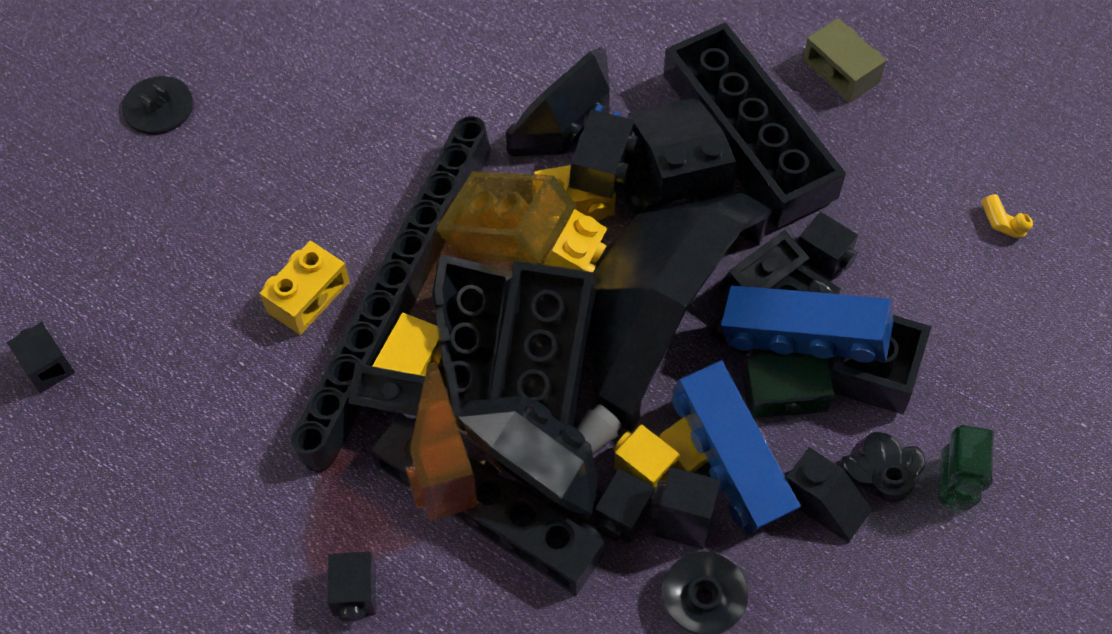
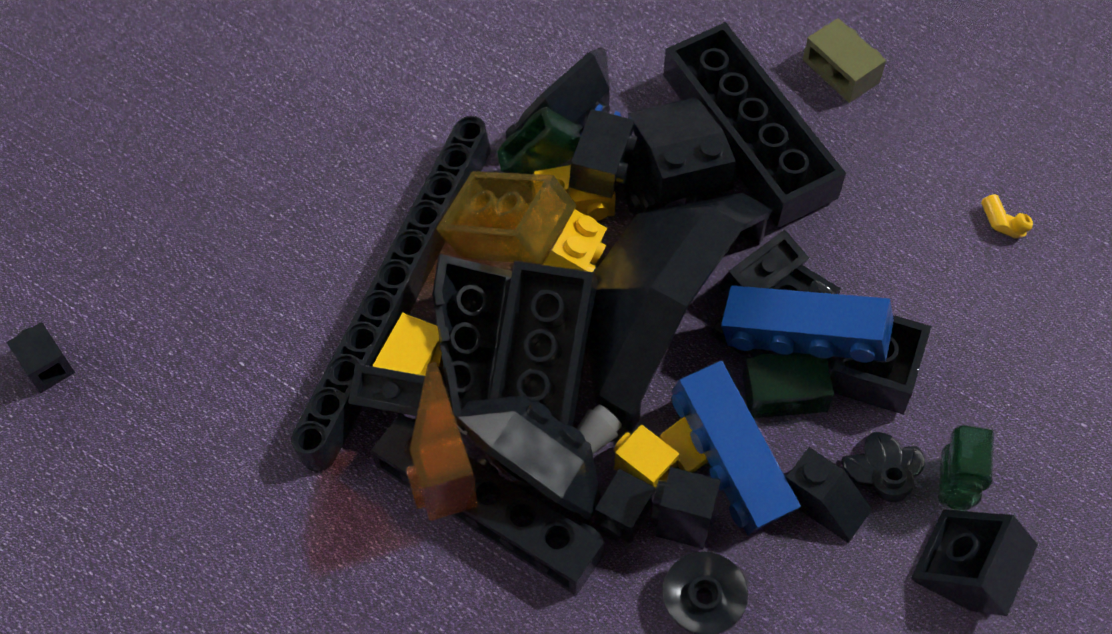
black piece [122,76,193,135] -> none
yellow brick [259,240,350,336] -> none
black brick [327,551,376,621] -> none
black brick [797,211,858,280] -> none
none -> clear green brick [497,107,581,187]
none -> black slope [911,509,1038,616]

